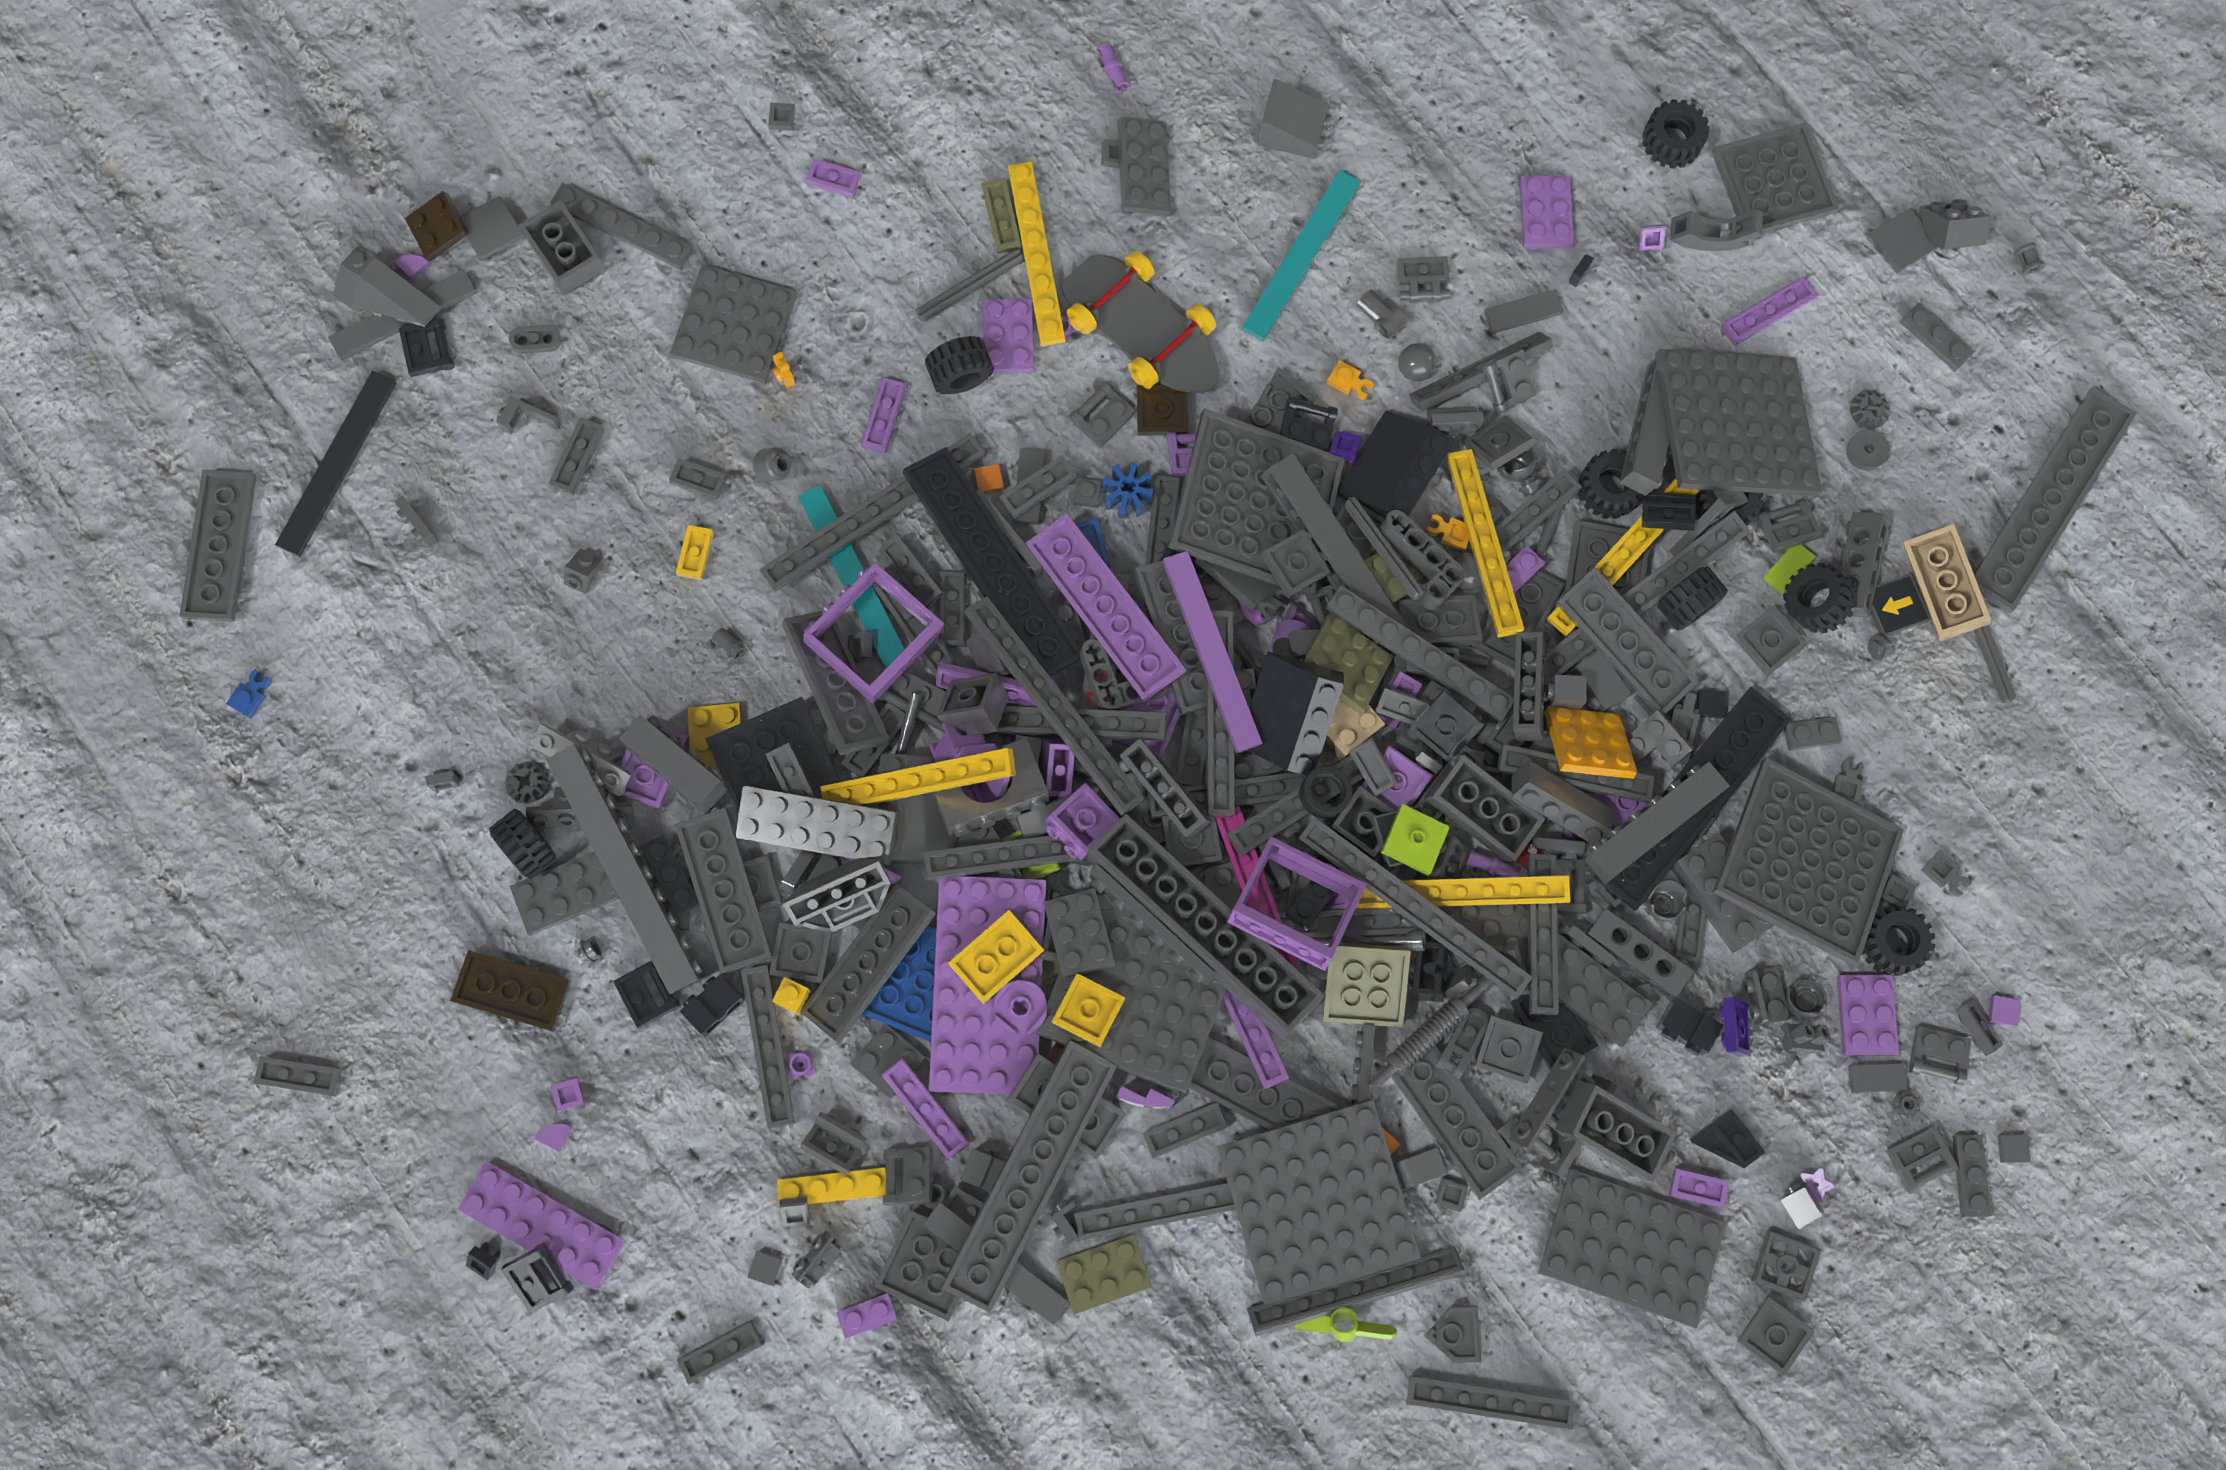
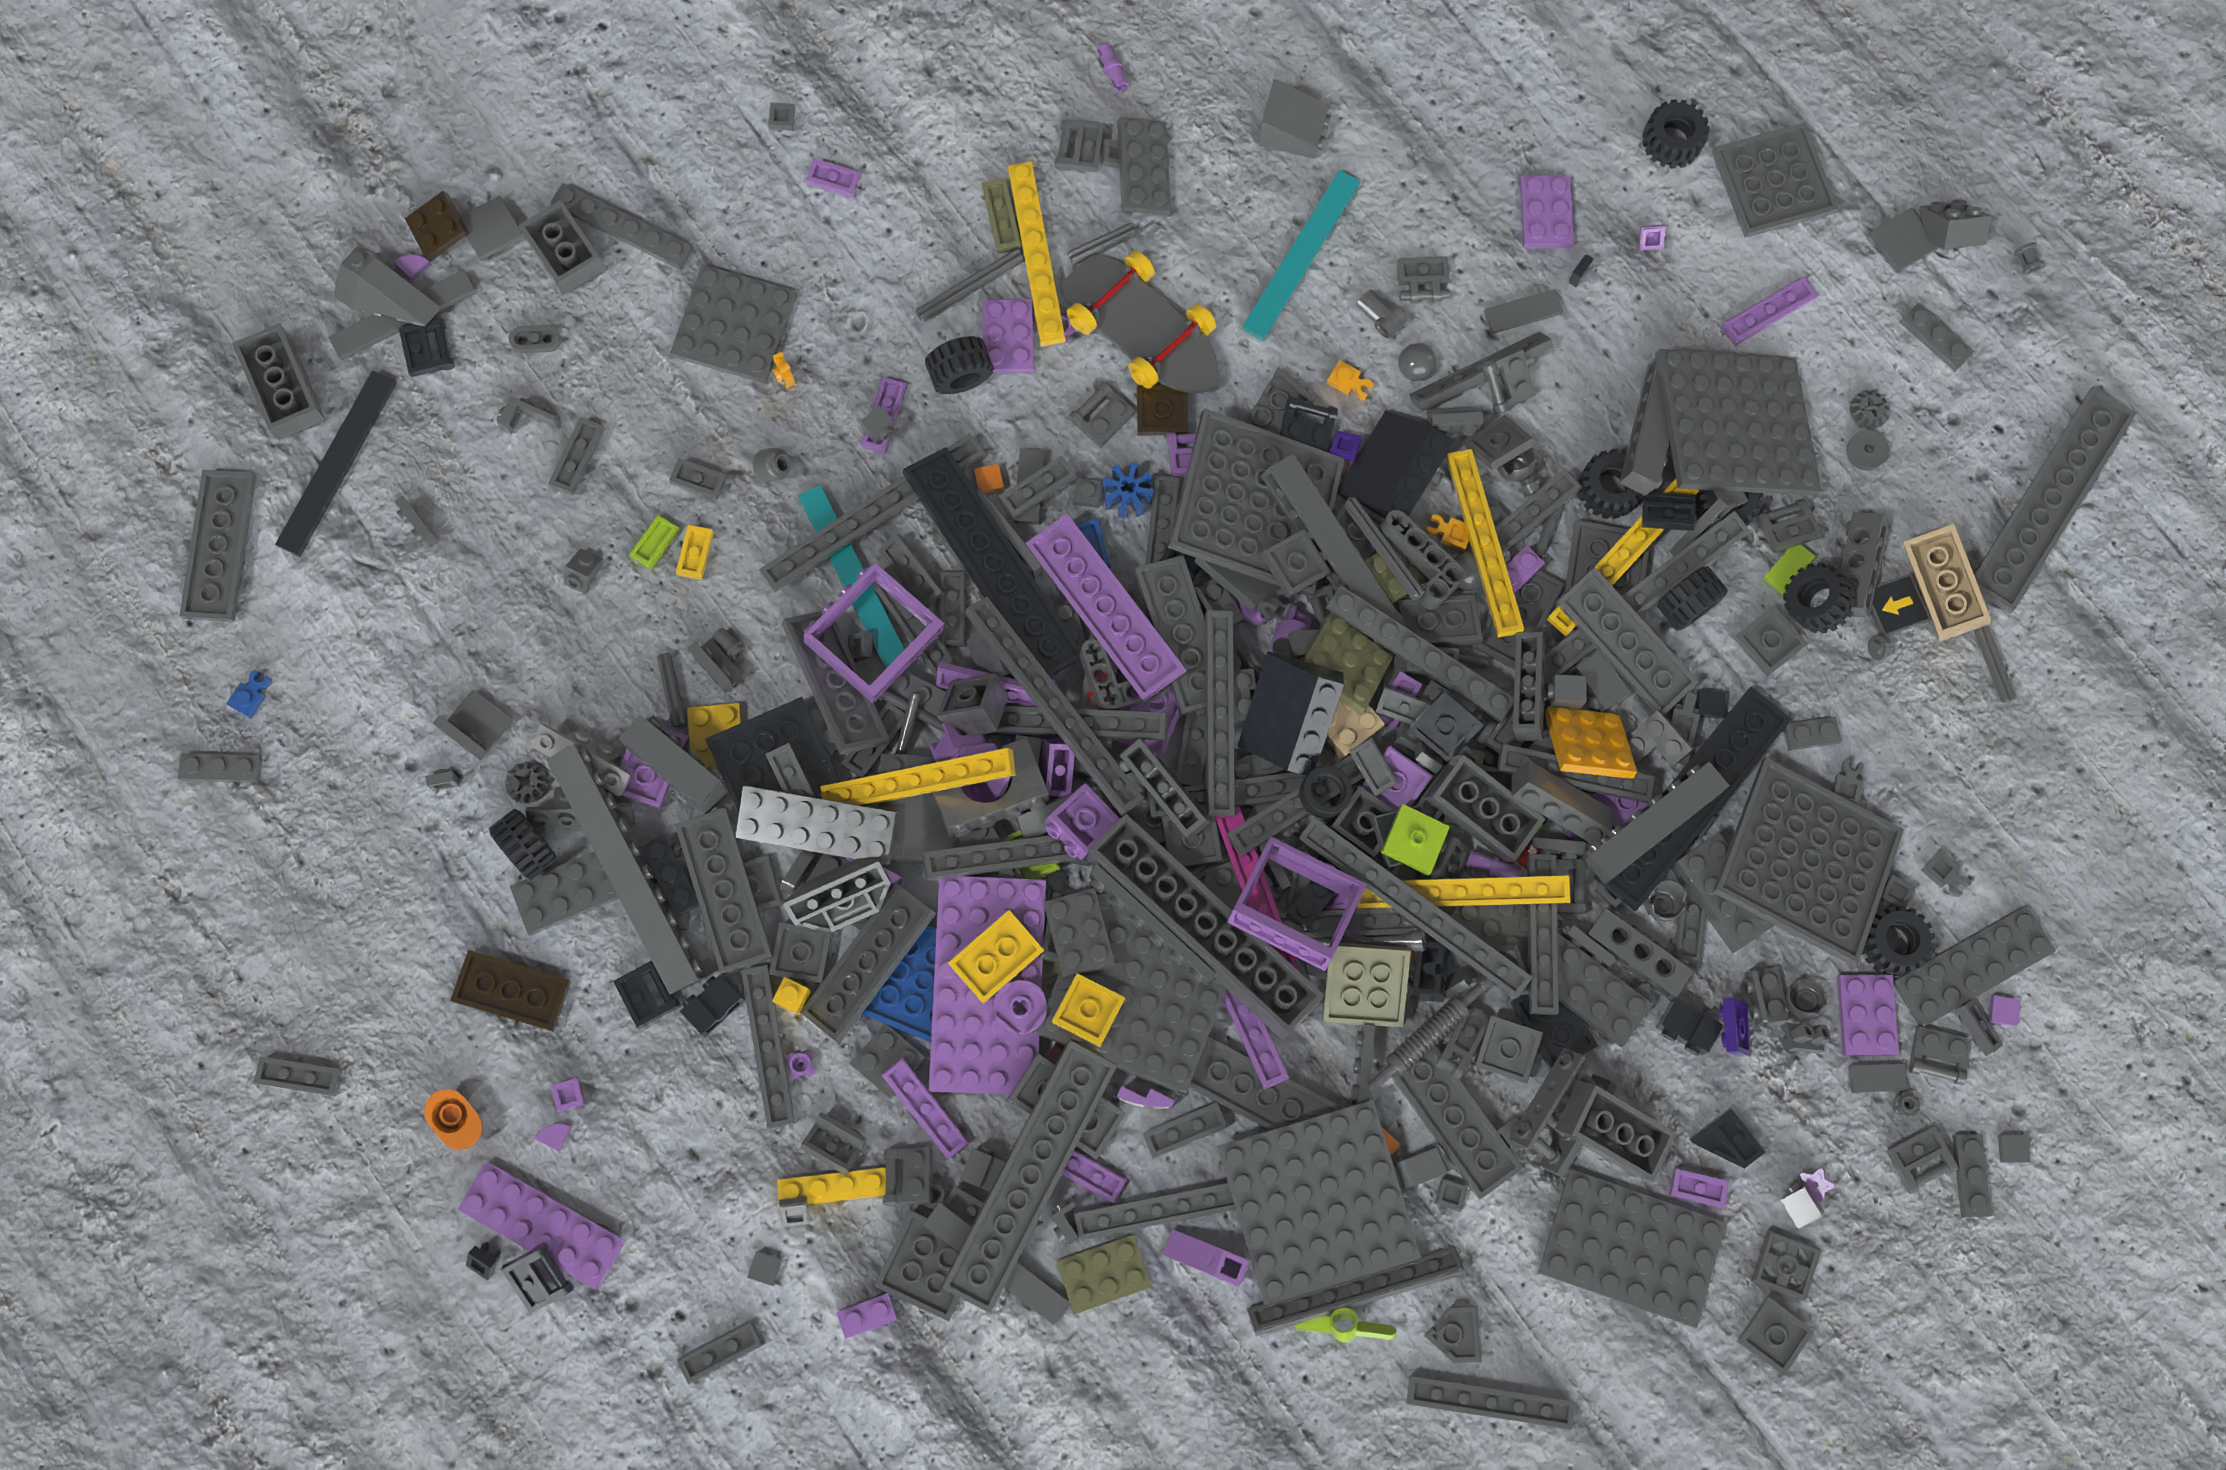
dark grey plate [577,938,602,964] -> none
dark grey hinge [791,1231,843,1289] -> none
medium lavender tile [1162,551,1262,753] -> none
dark grey arch [1670,209,1763,251] -> none
none -> dark grey plate [178,753,263,783]
none -> dark grey brick [232,323,325,440]
none -> orange piece [424,1089,482,1150]
none -> dark grey bracket [433,690,513,761]
none -> lime tile [629,514,680,570]
none -> dark grey axle [657,653,686,728]
none -> dark grey bracket [687,639,744,693]
none -> dark grey plate [860,405,895,444]
none -> dark grey plate [1054,119,1104,173]
none -> medium lavender tile [1062,1150,1127,1204]
none -> dark grey axle [1068,223,1136,265]
none -> medium lavender slope [1162,1229,1249,1287]
none -> dark grey plate [1893,905,2056,1027]

